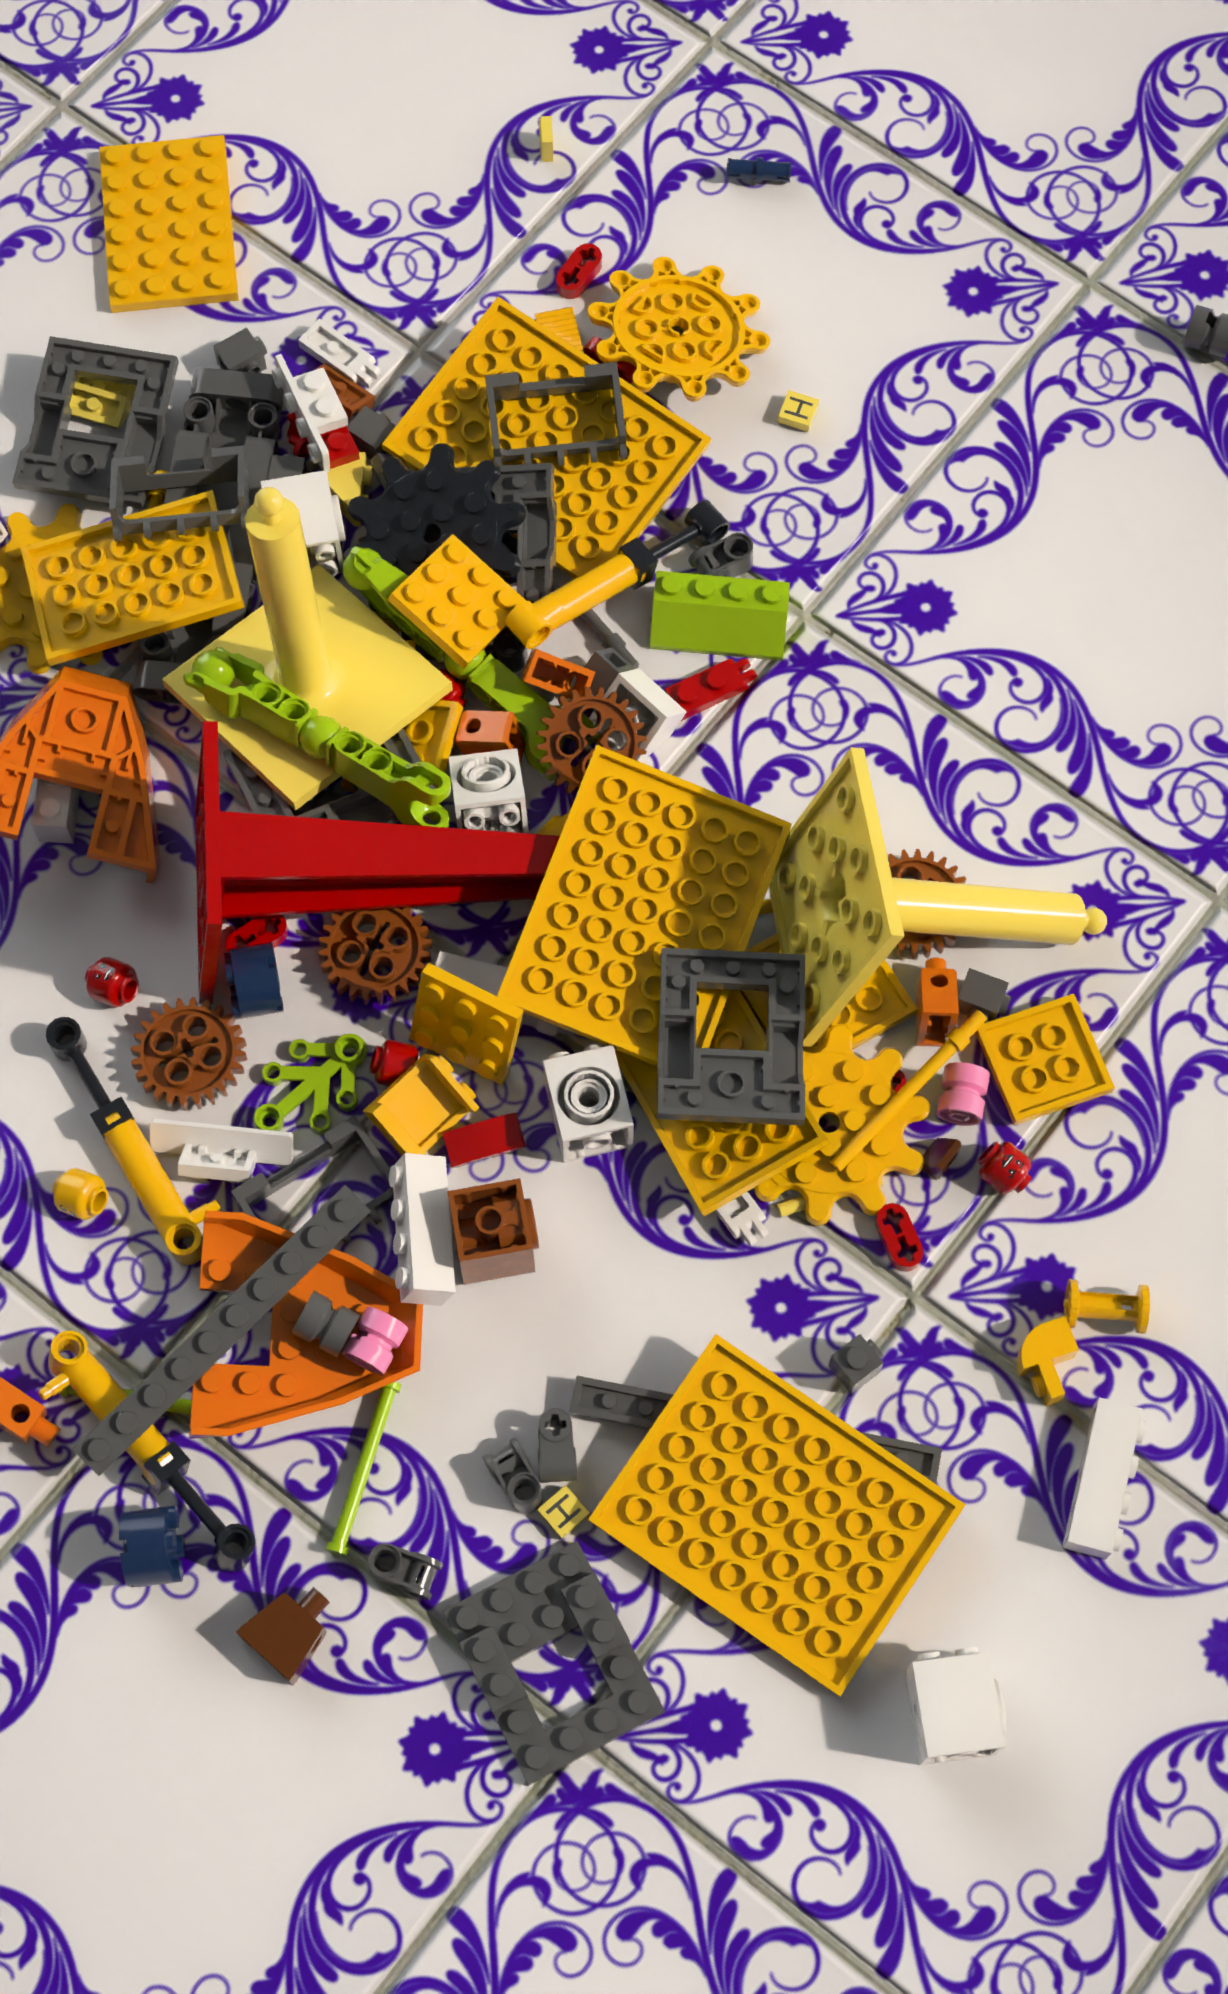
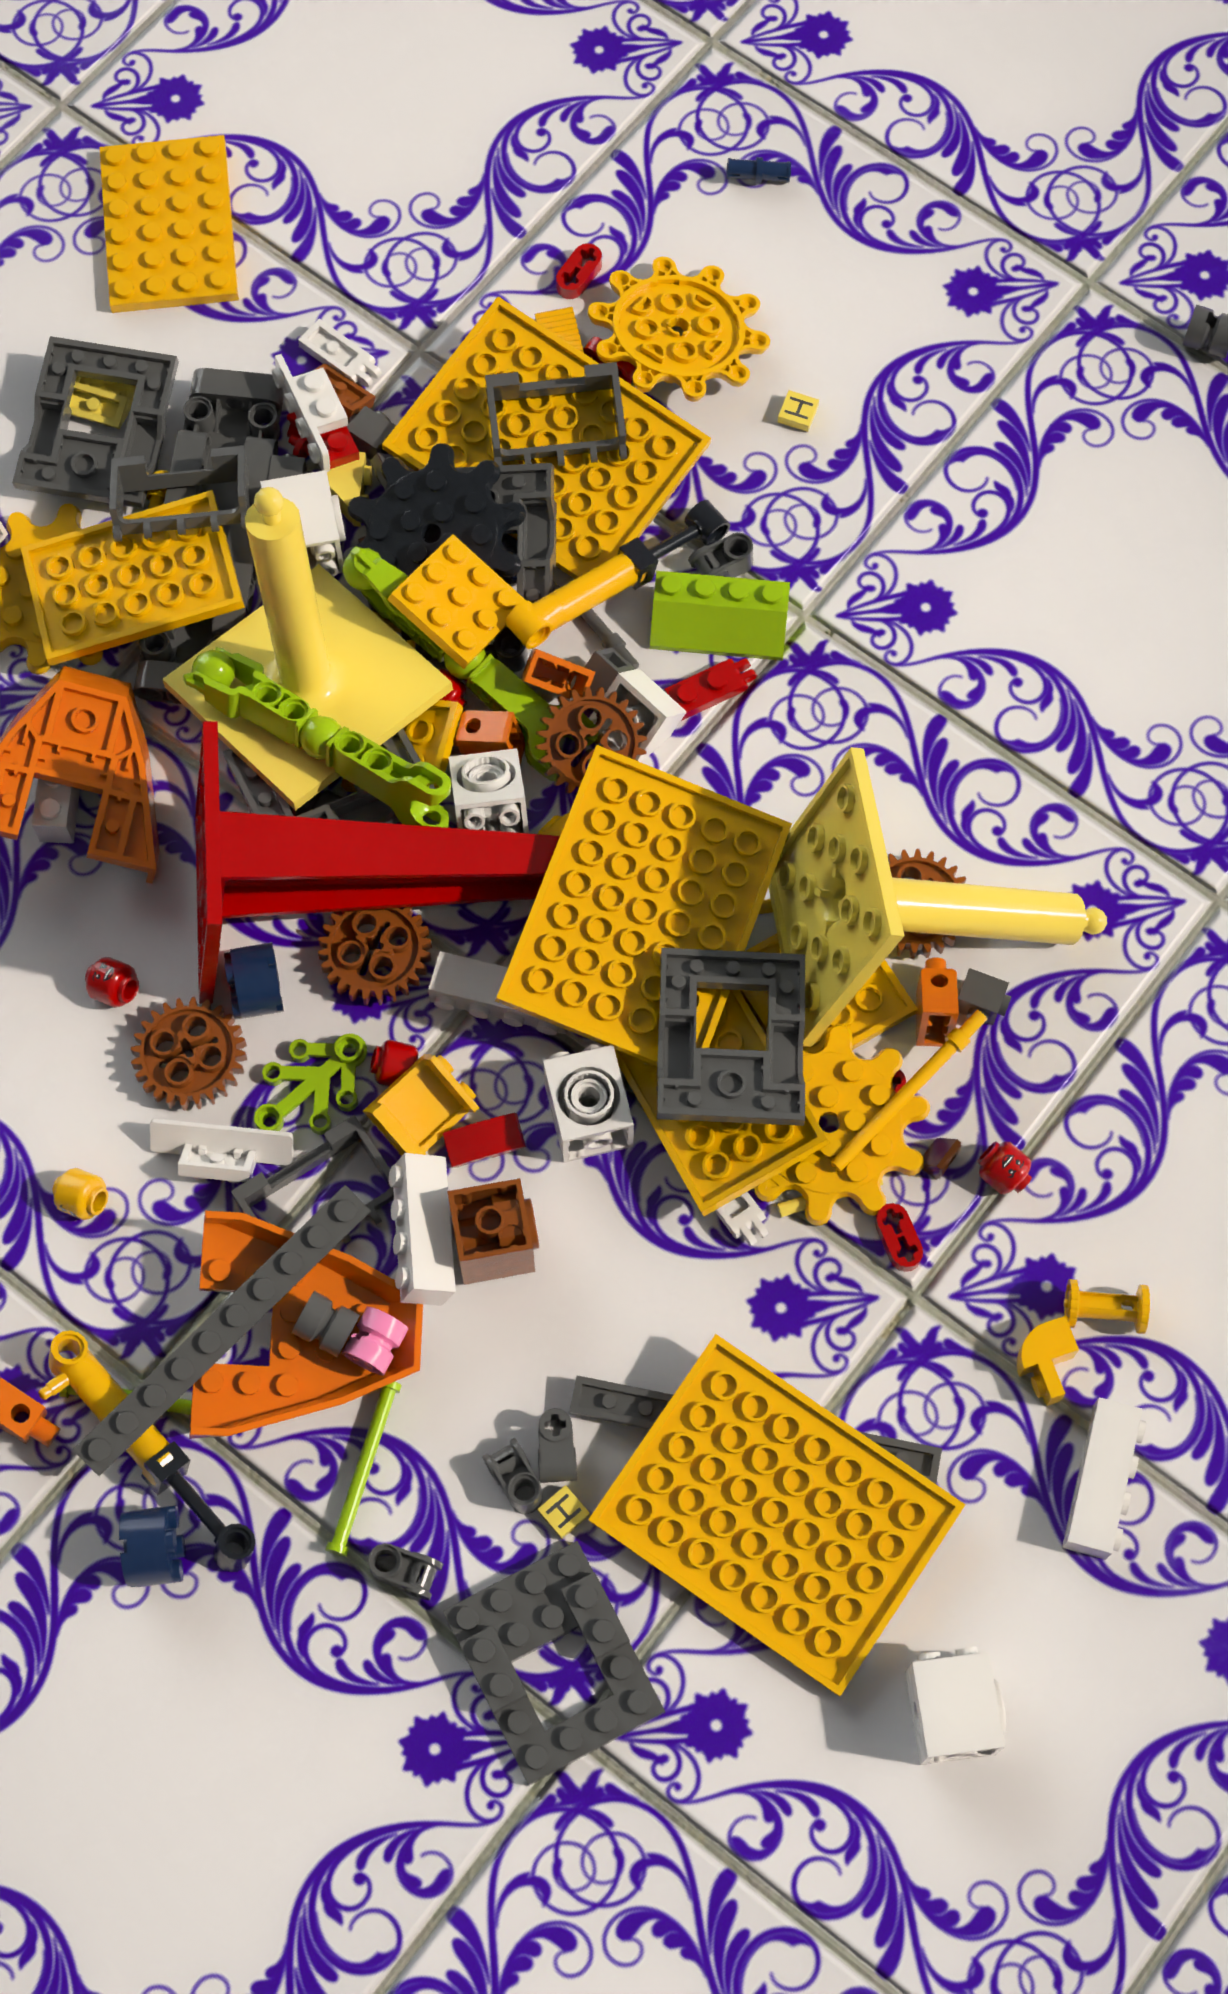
yellow piece [46,1017,220,1265] -> none
dark grey brick [213,327,267,373] -> none
red beam [226,915,288,952] -> none
reddish brown torso [236,1587,330,1685] -> none
yellow plate [409,963,524,1085] -> none
light yellow tile [539,116,553,162] -> none
dark grey brick [828,1334,883,1394] -> none
bright pink wheel [936,1062,990,1126] -> none
yellow plate [975,993,1115,1126] -> none

